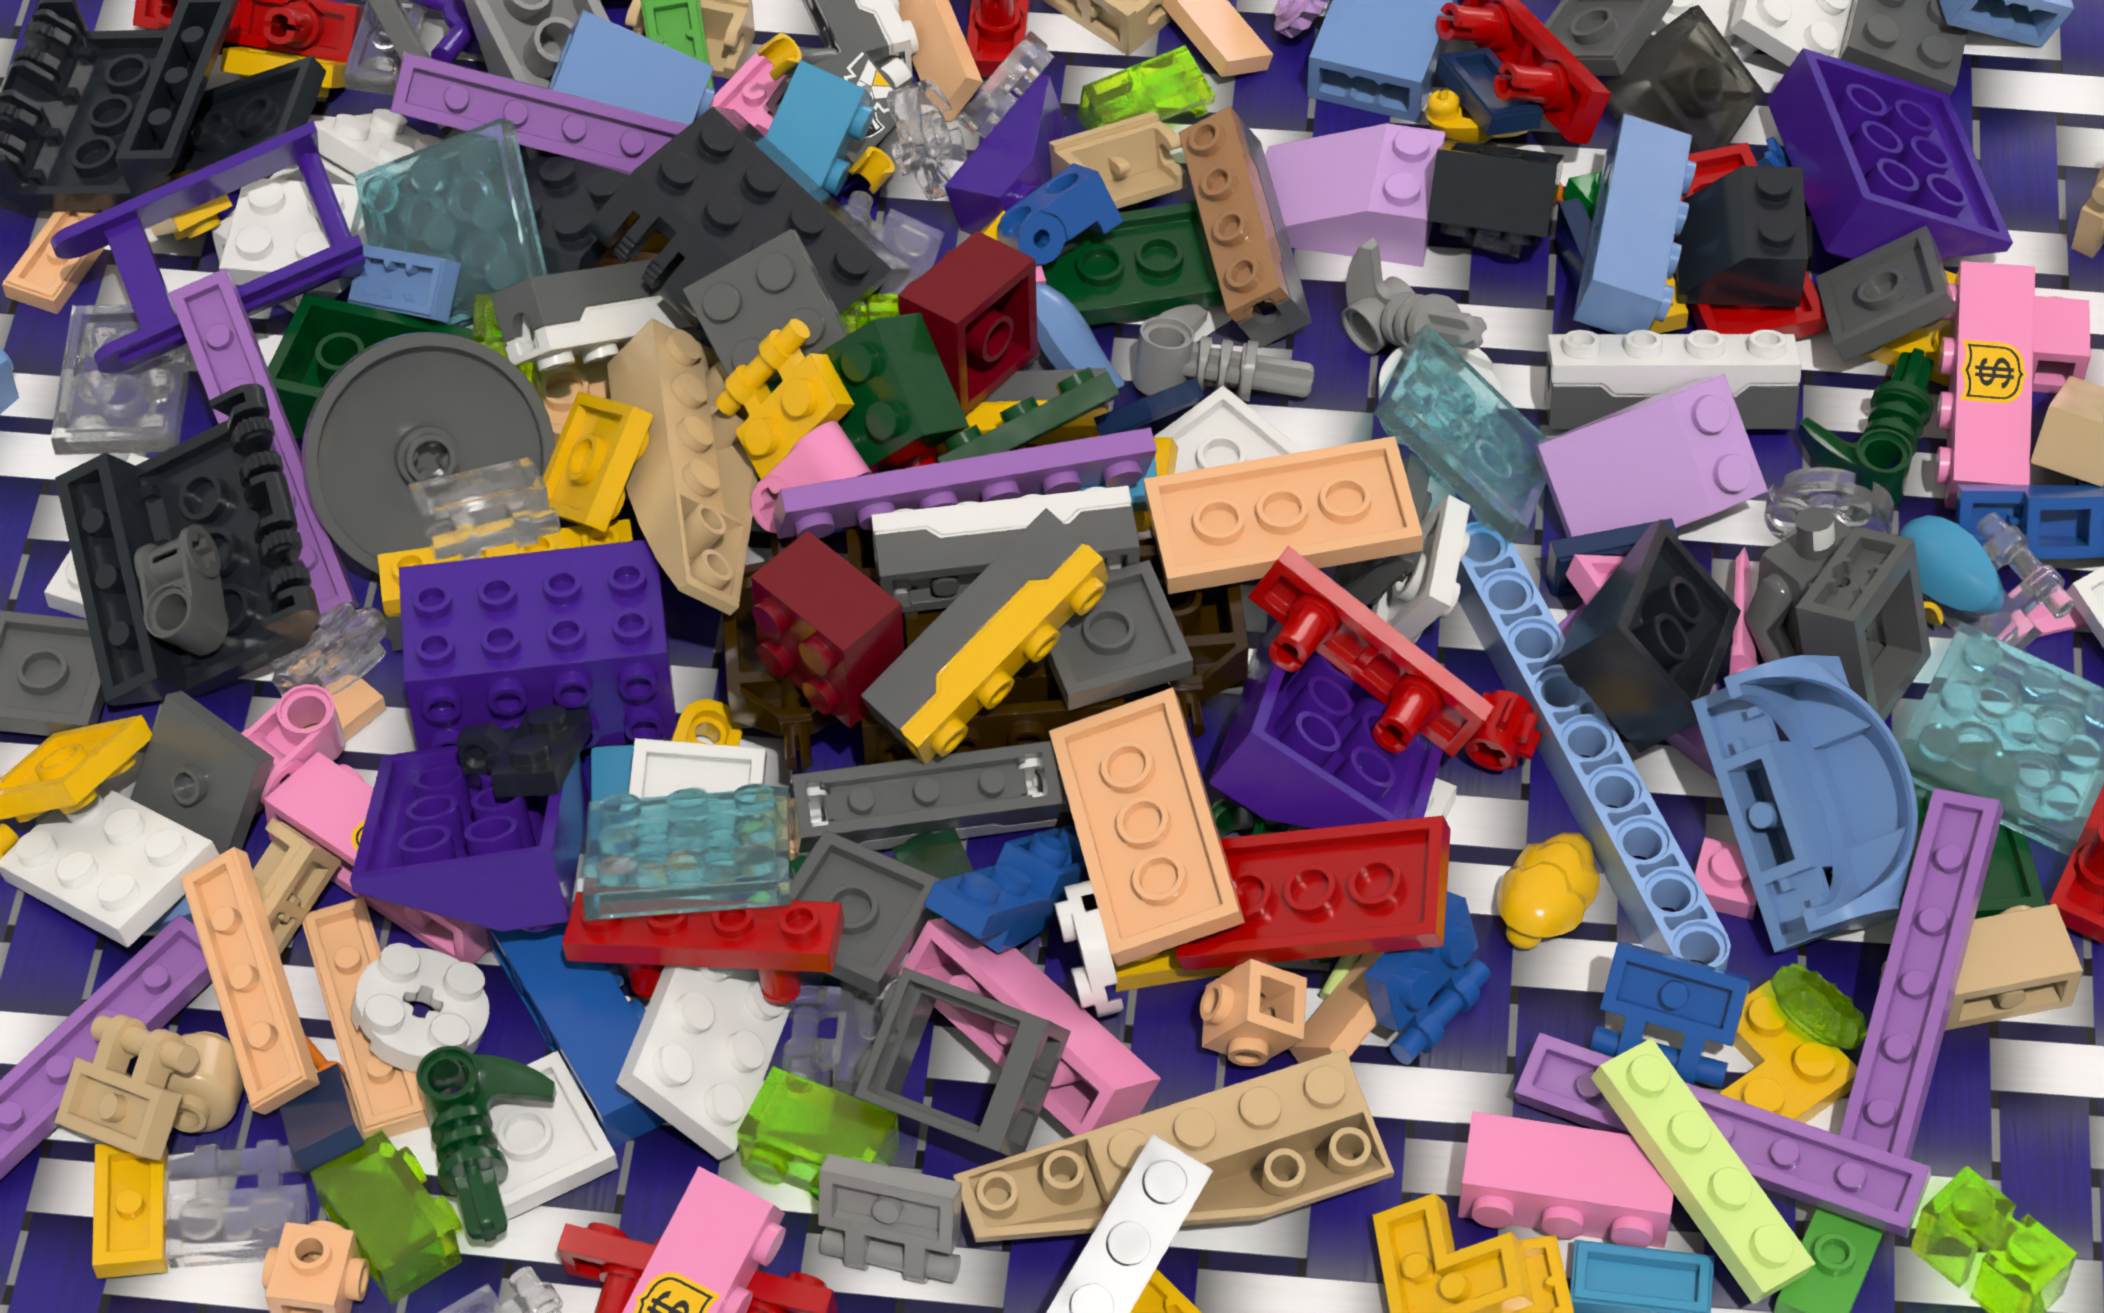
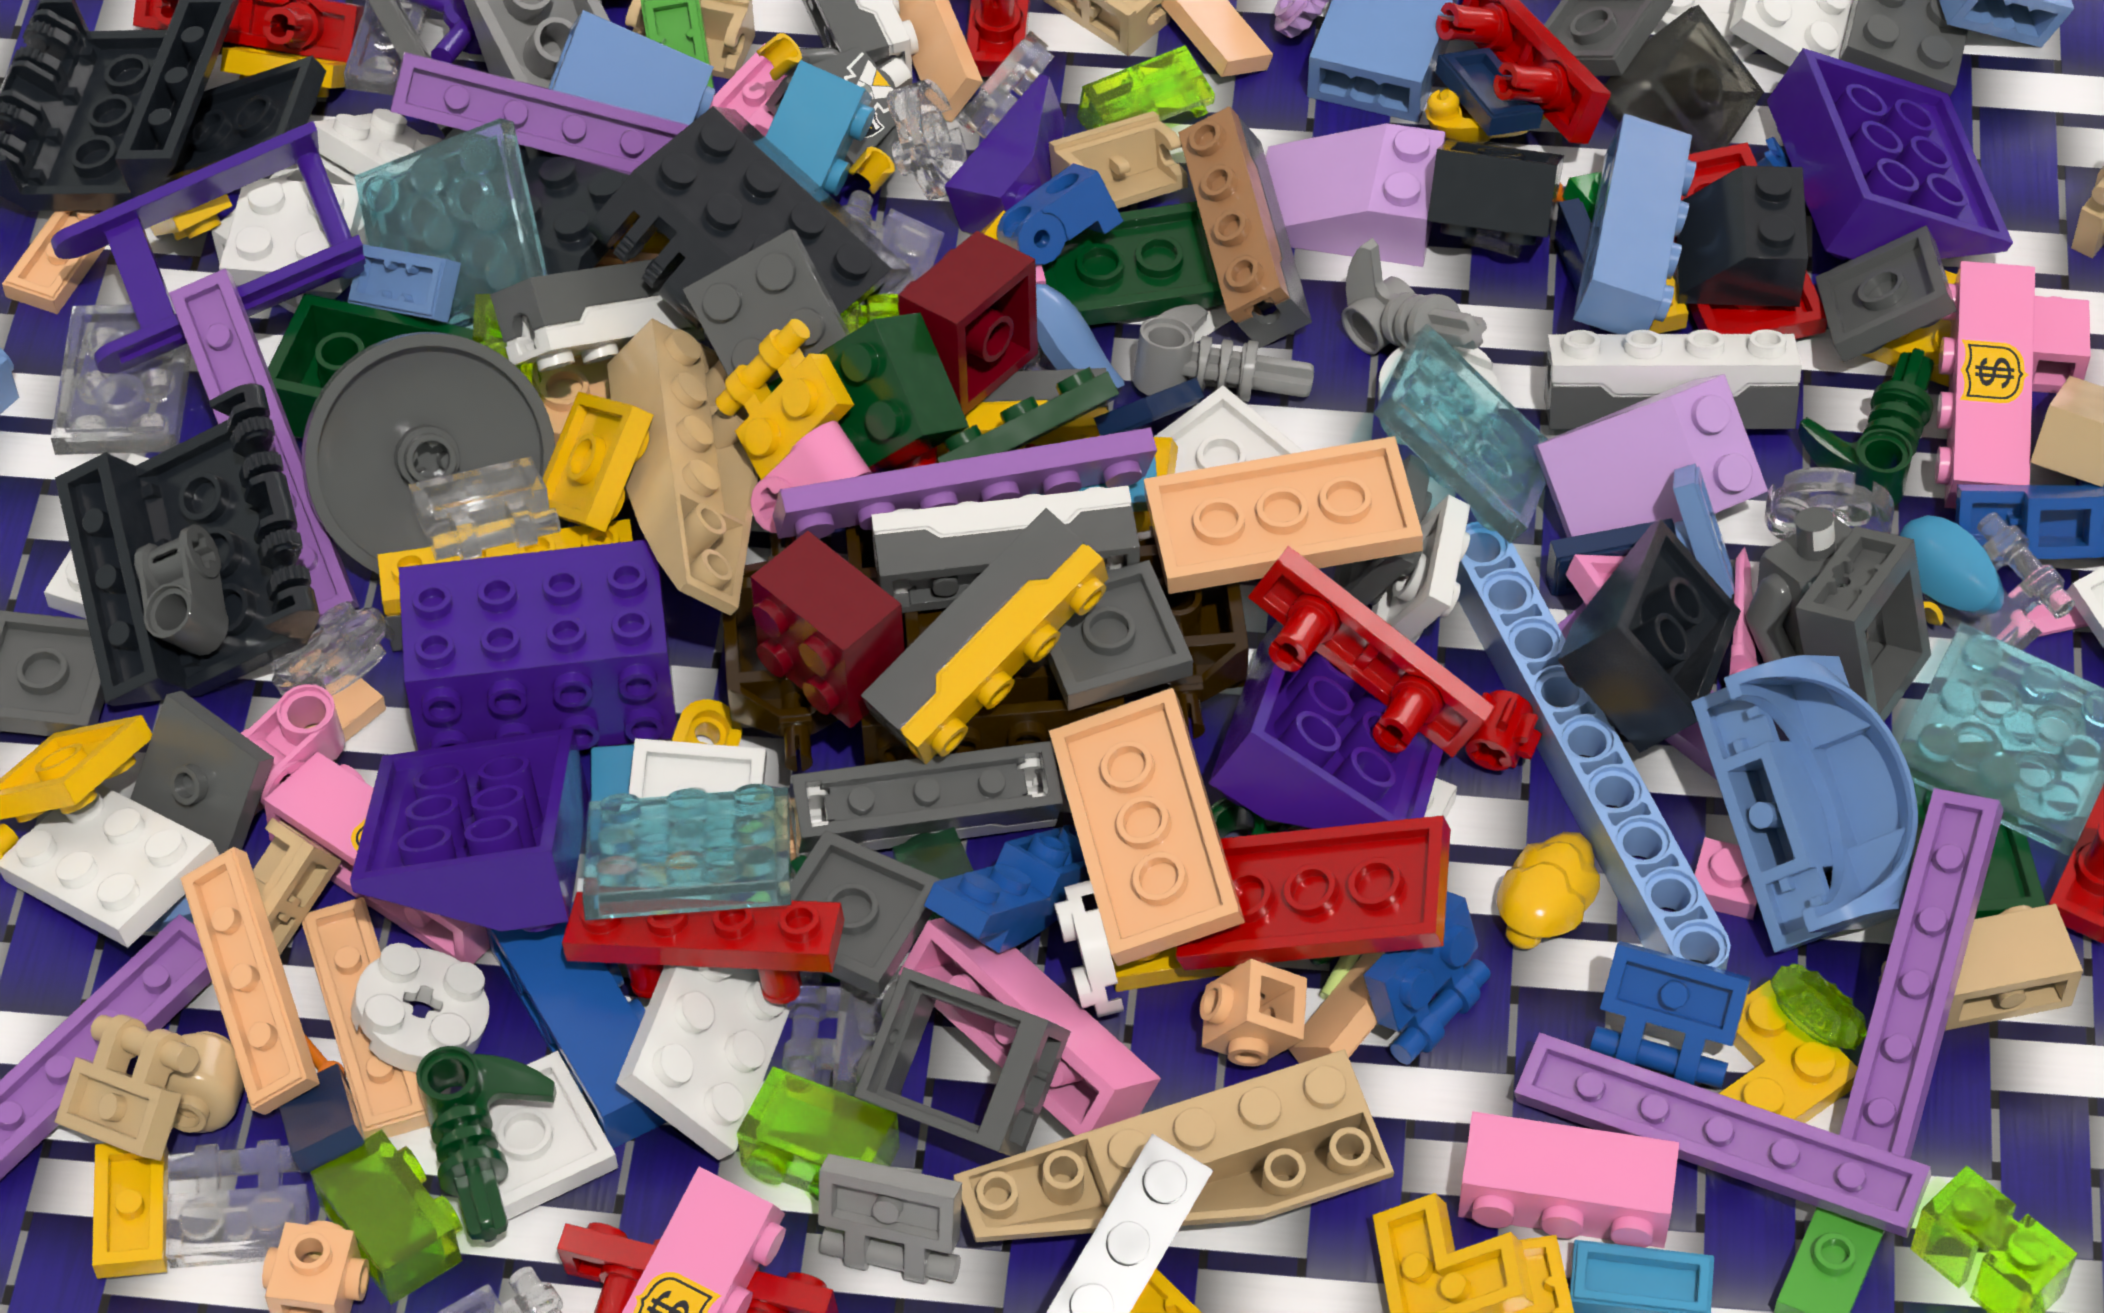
black hinge [456,705,593,798] -> none
yellowish green plate [1591,1038,1816,1305] -> none
none -> medium blue plate [1673,463,1735,599]

